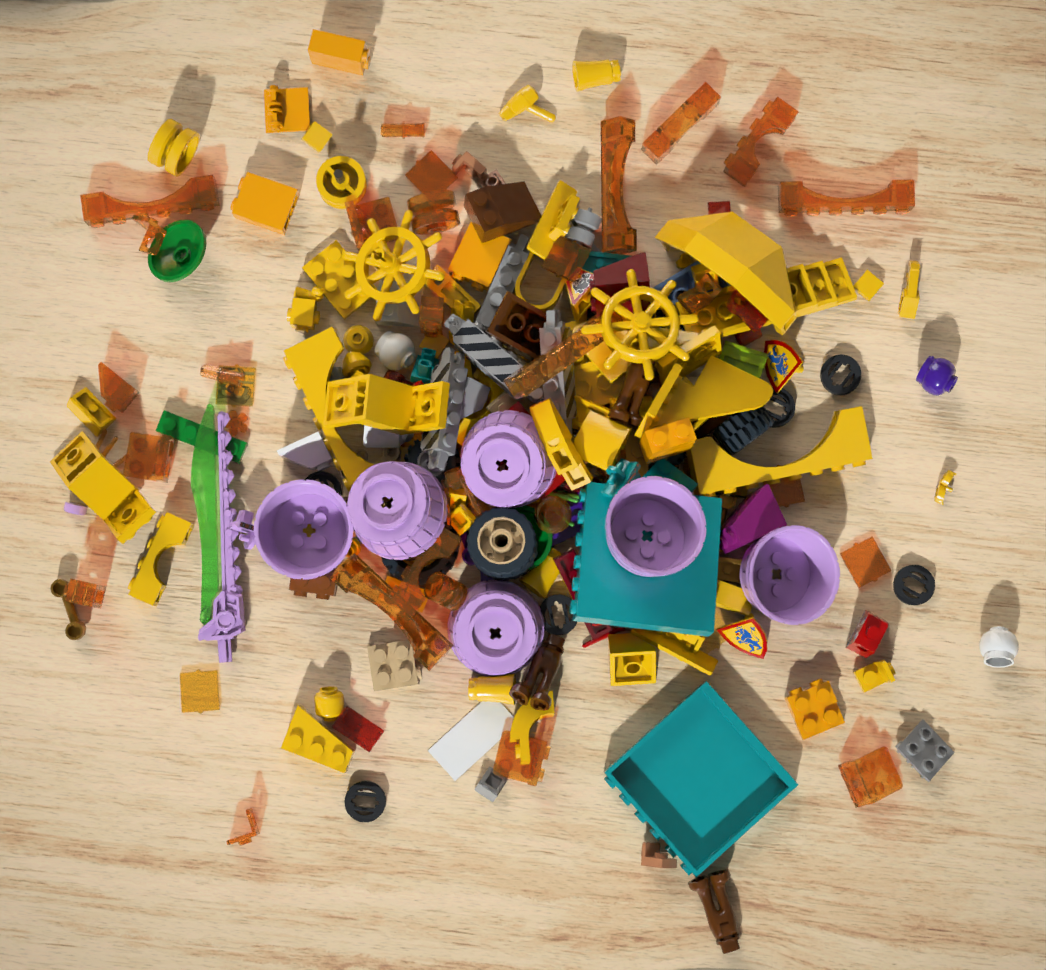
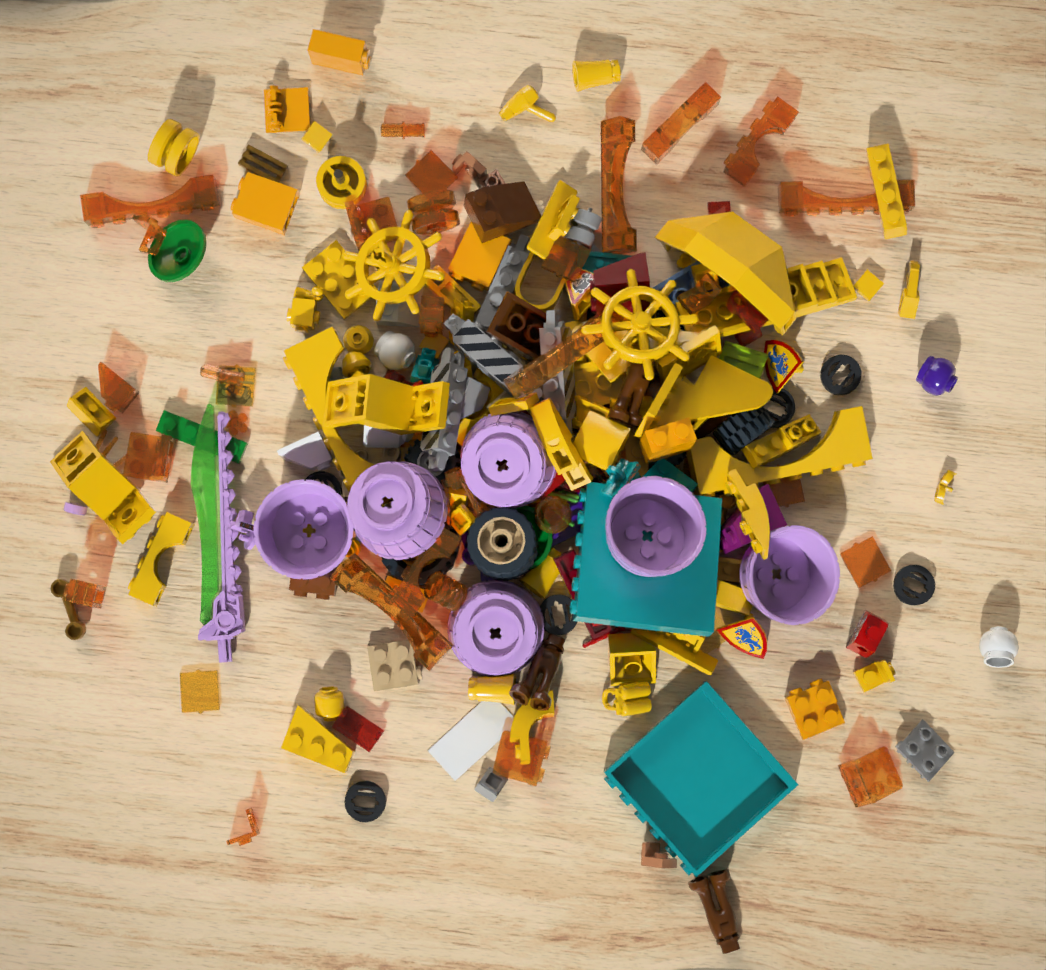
none -> pearl gold tile [238,144,288,183]
none -> yellow tile [488,392,540,416]
none -> yellow piece [602,681,652,716]
none -> yellow slope [725,469,770,560]
none -> yellow slope [741,414,822,469]
none -> yellow arch [866,143,907,239]

